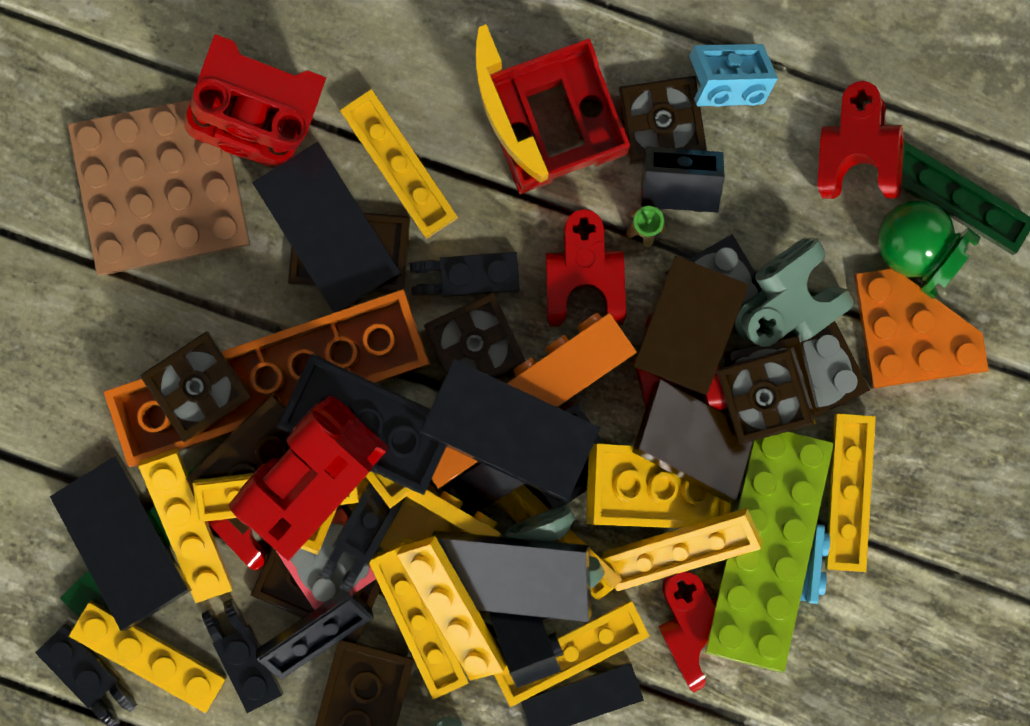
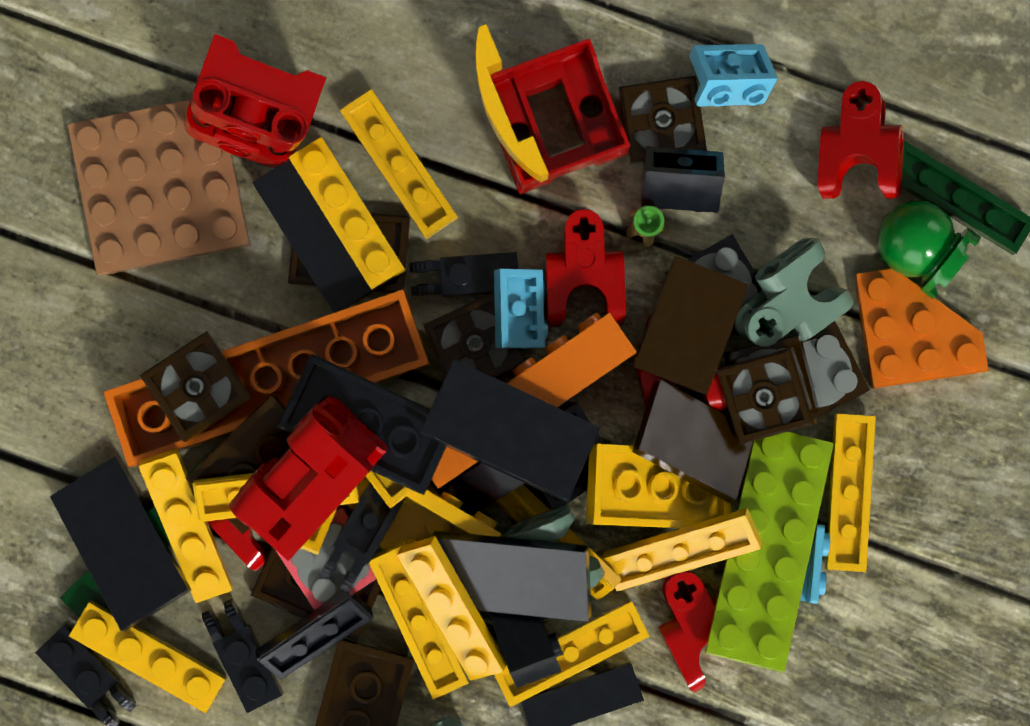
none -> yellow plate [289,137,405,291]
none -> medium azure bracket [494,269,548,350]

